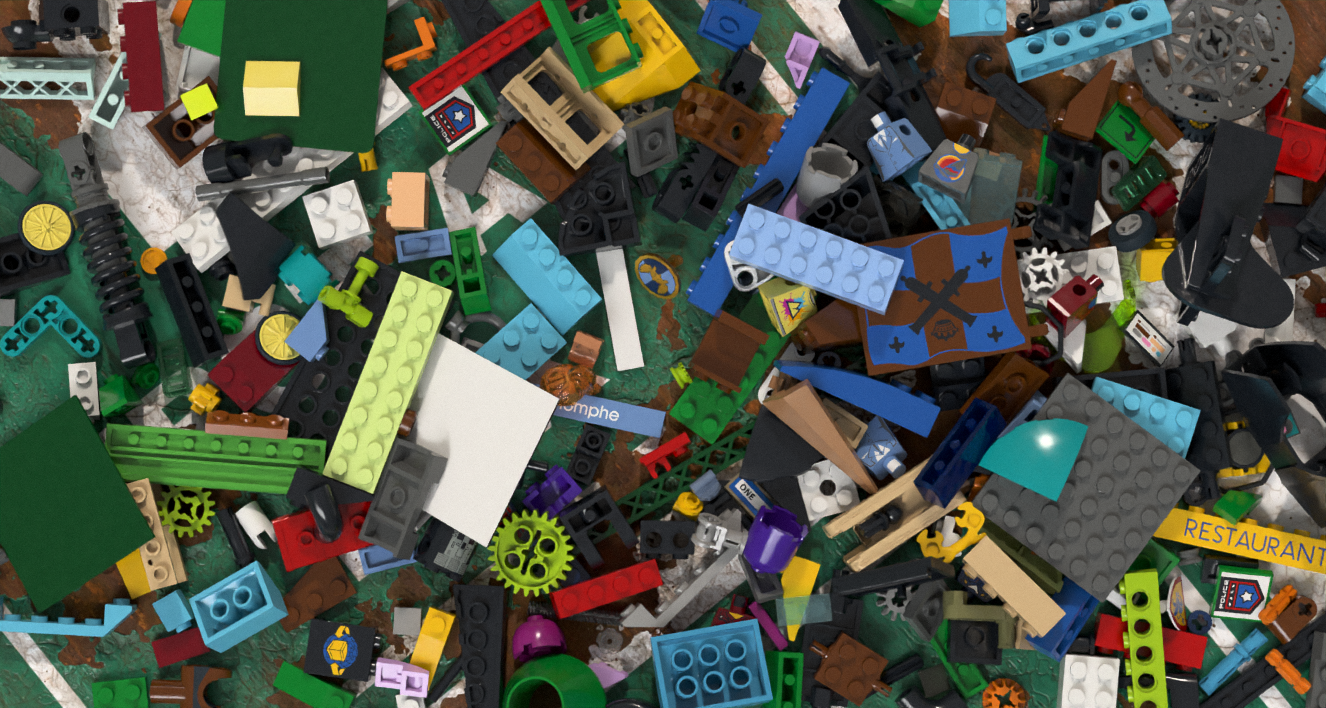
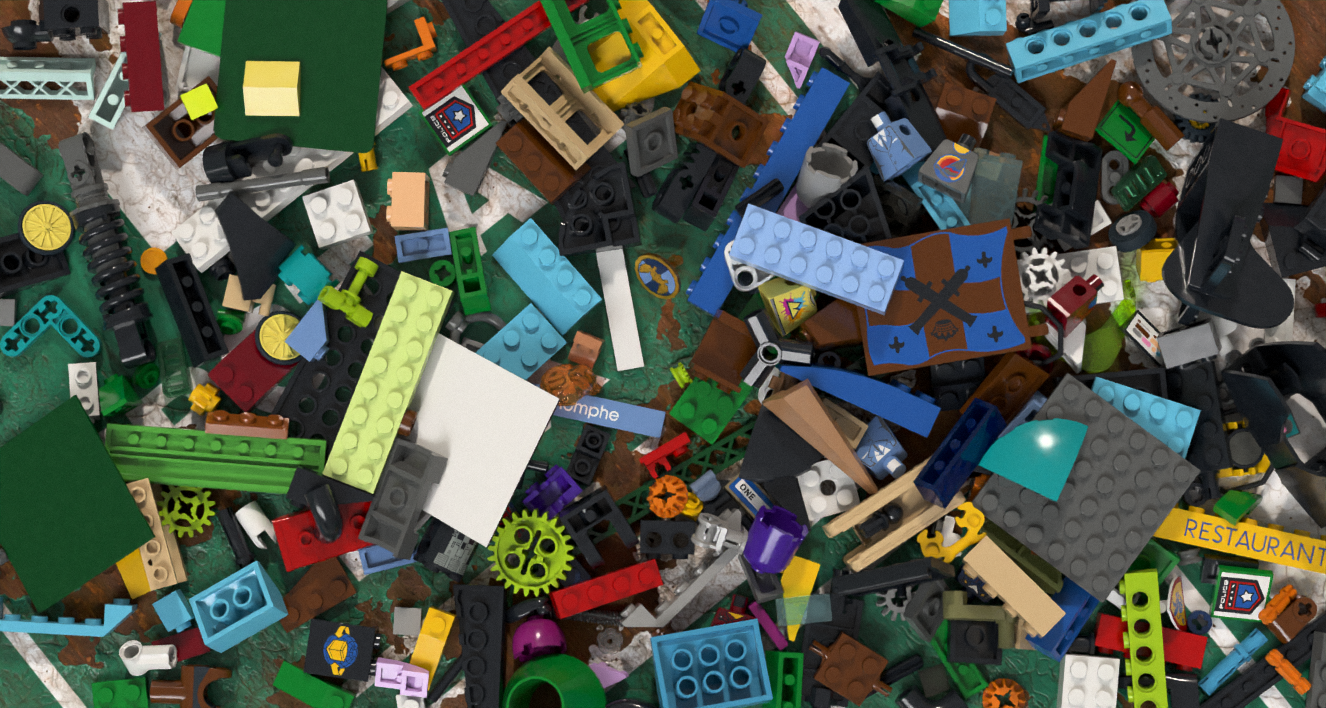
none -> white piece [119,640,178,676]
none -> black arm [506,596,551,624]
none -> orange gear [646,475,688,518]
none -> black piece [739,308,815,388]
none -> black bar [912,27,1014,78]
none -> brick [1156,317,1222,370]

